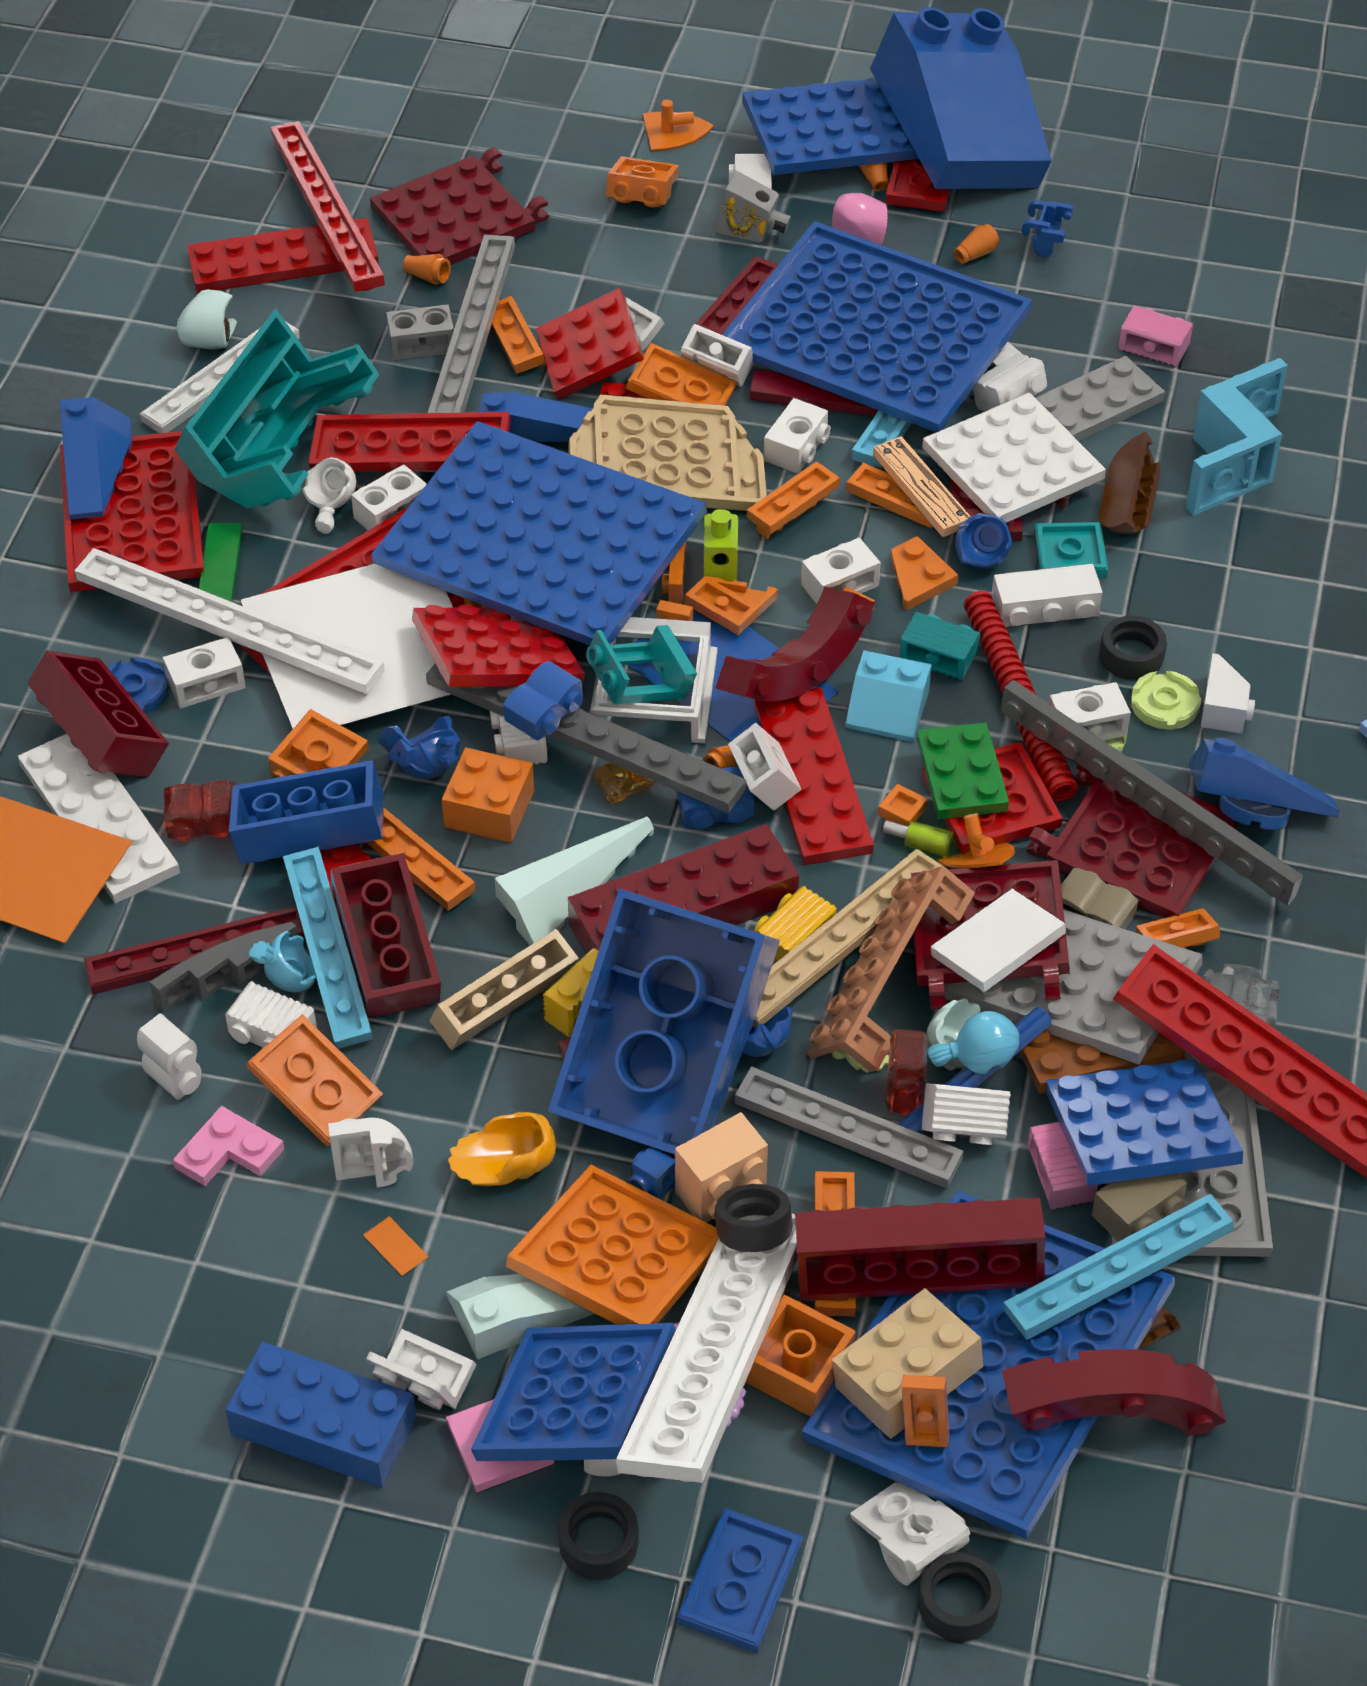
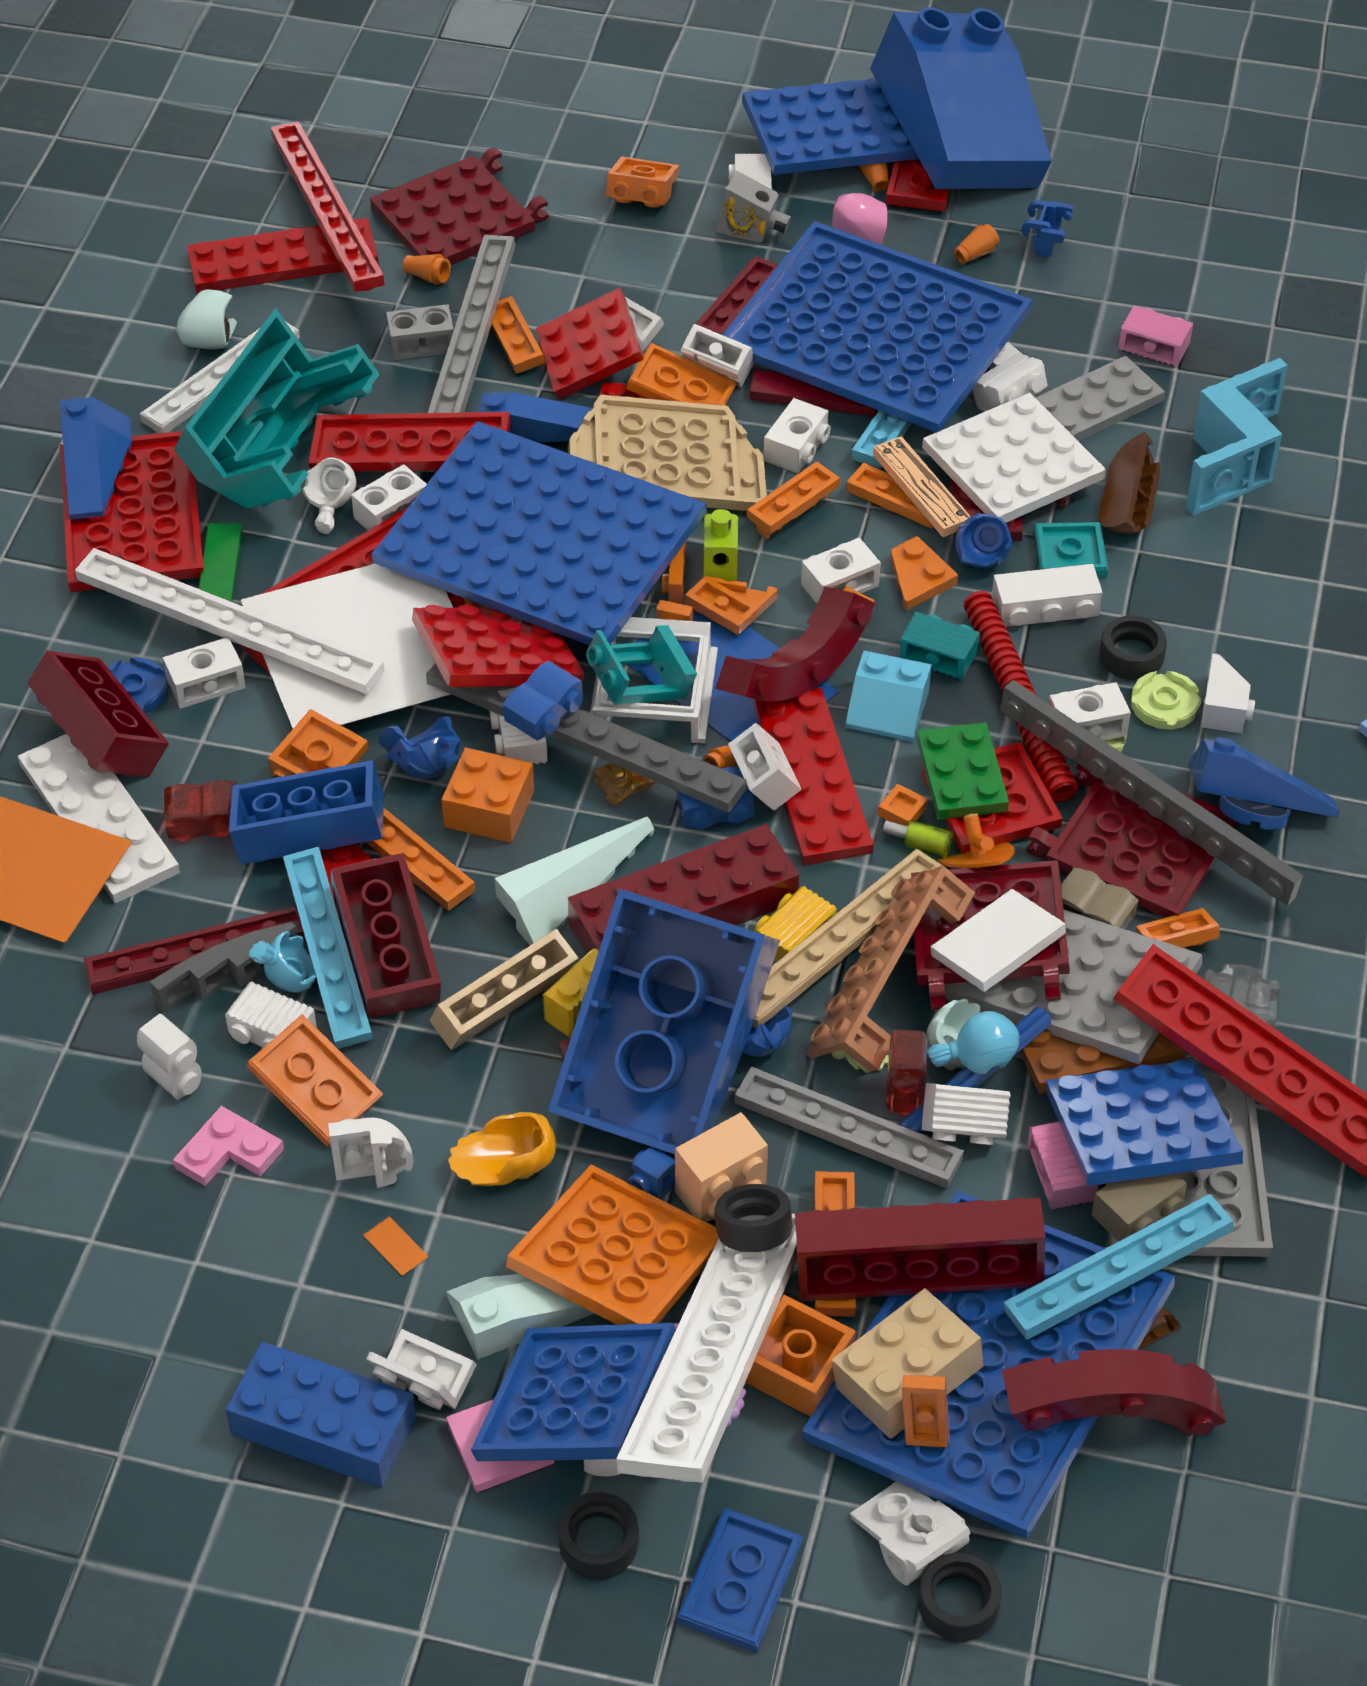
orange shield [643,99,714,152] -> none

